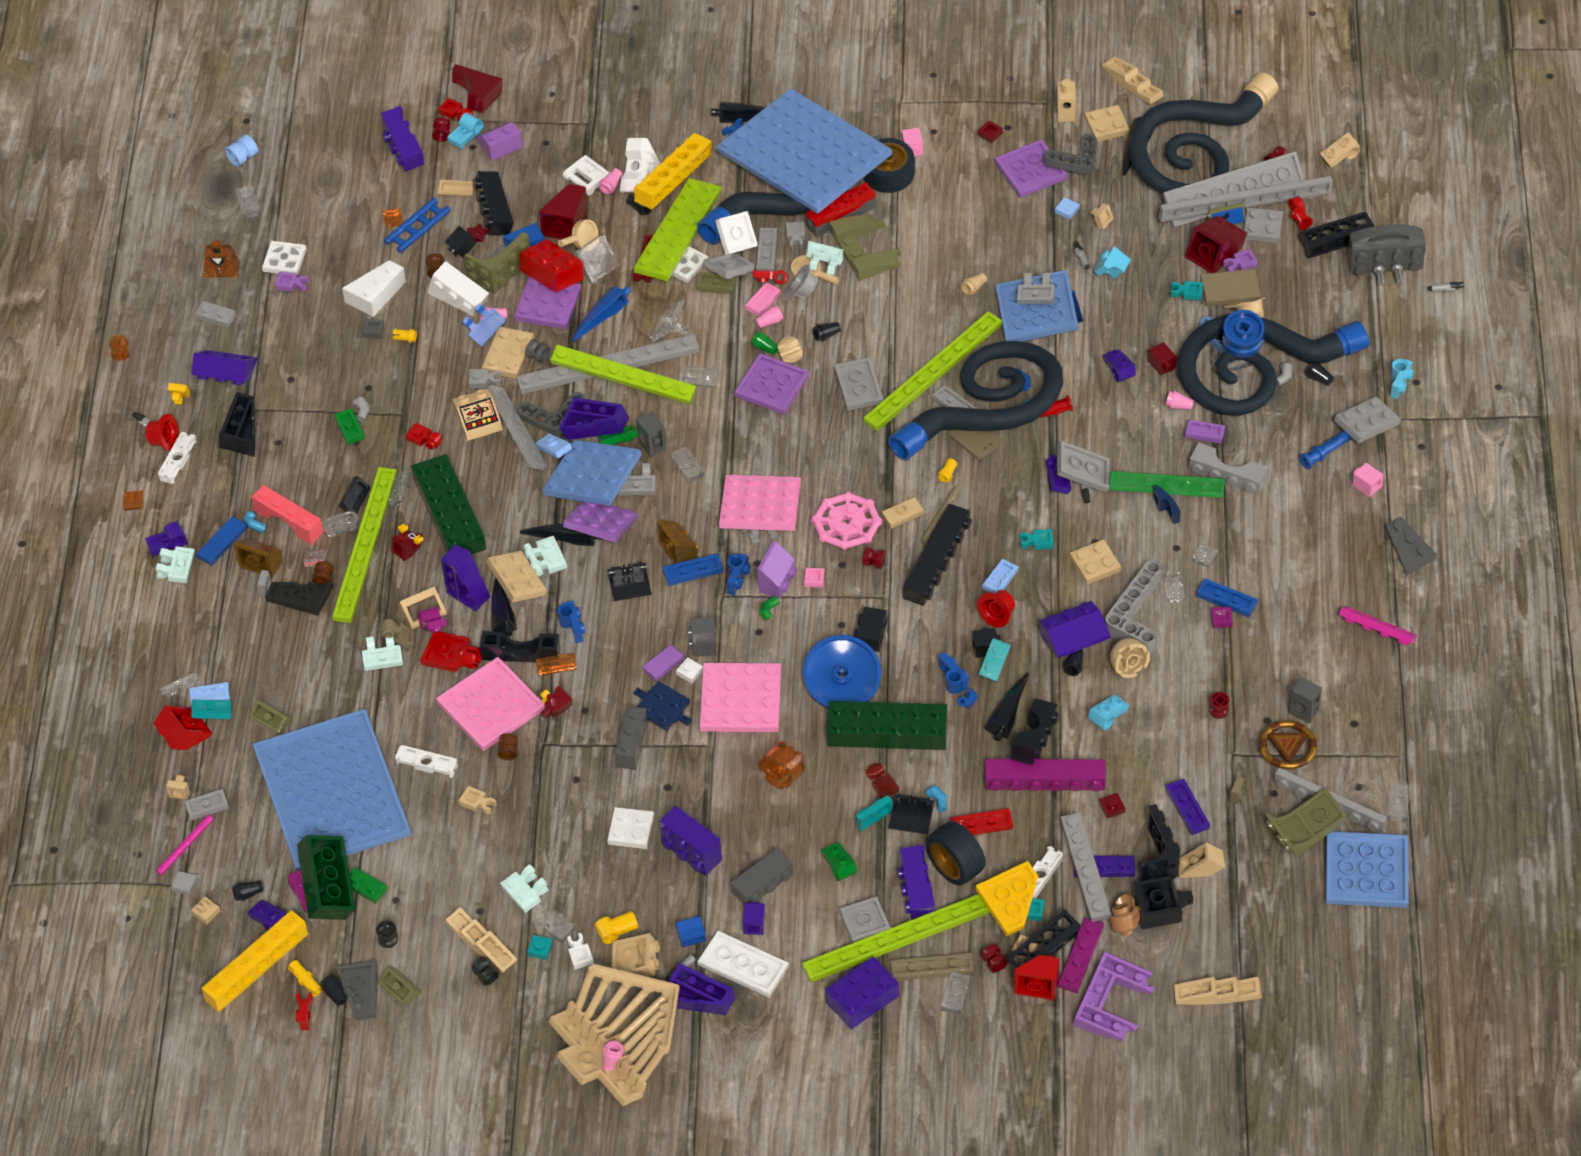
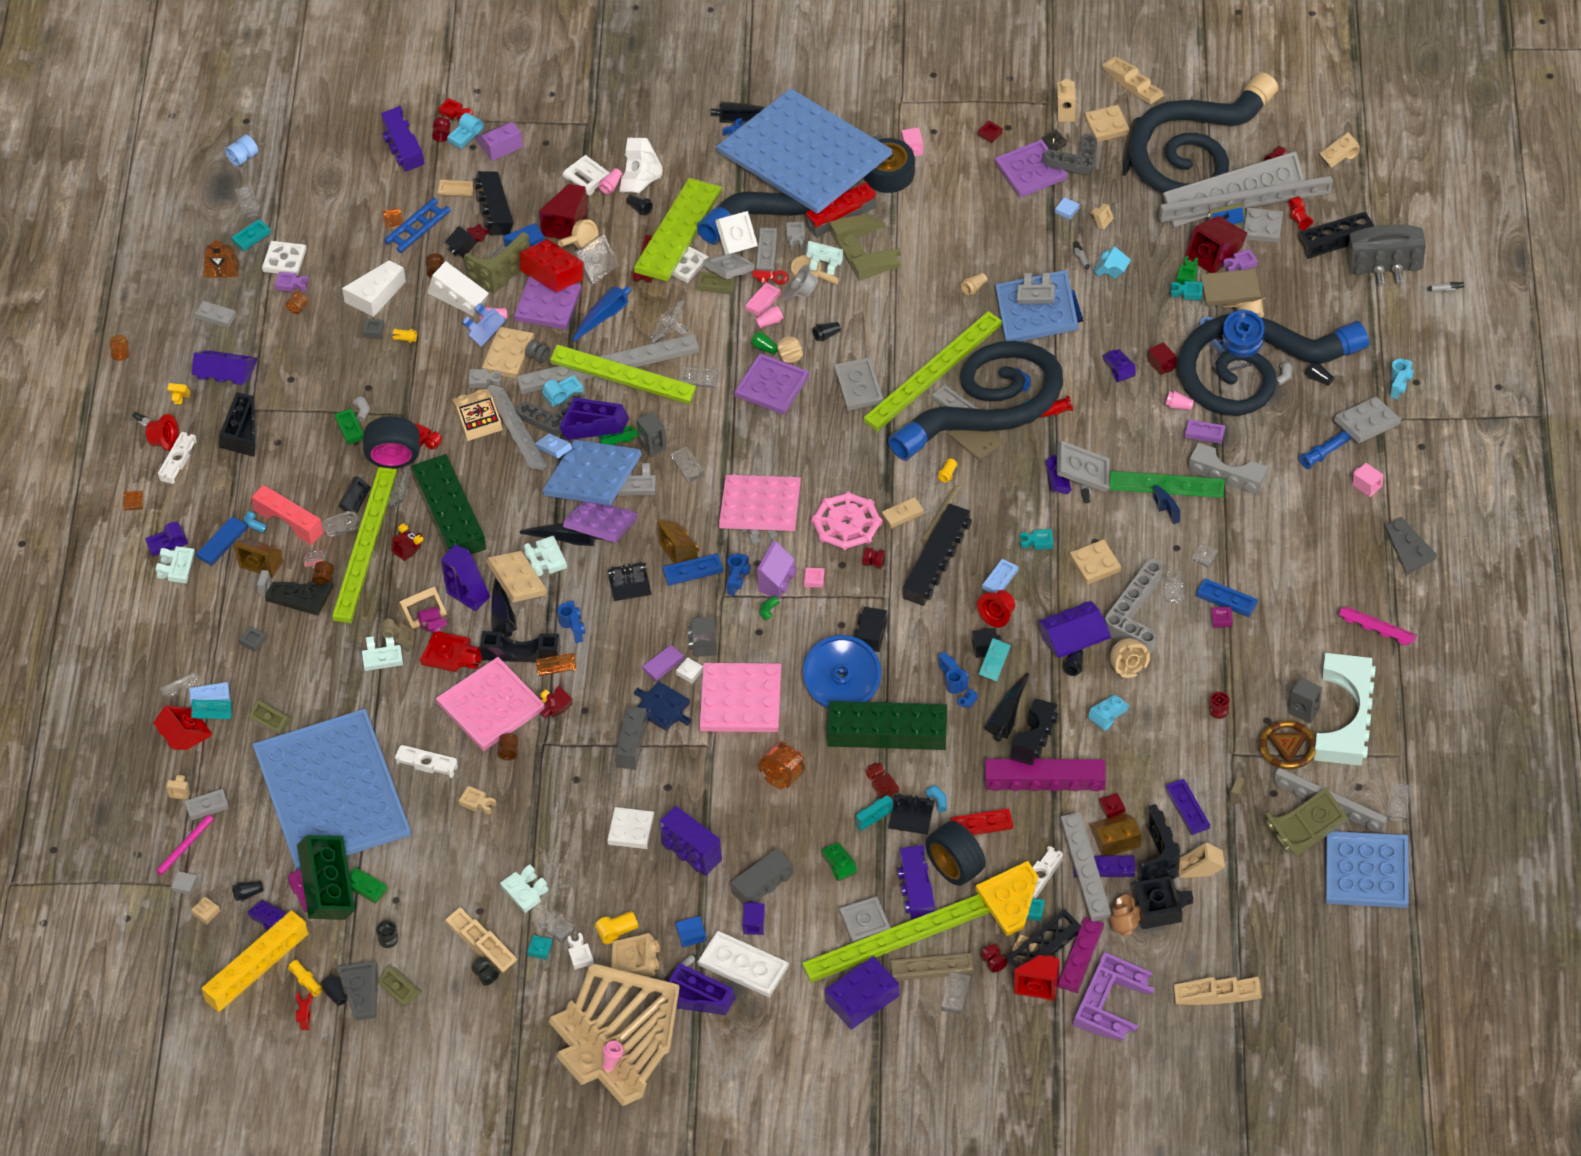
dark red arch [452,64,503,113] -> none
yellow brick [634,133,712,209] -> none
none -> teal plate [231,219,271,252]
none -> dark grey plate [239,626,267,652]
none -> clear orange wheel [285,291,309,314]
none -> black wheel [363,416,420,469]
none -> medium azure plate [542,375,584,407]
none -> clear smoke plate [1042,130,1067,150]
none -> pearl gold slope [1089,813,1141,856]
none -> green plate [1177,256,1198,284]
none -> light aqua arch [1314,653,1376,766]

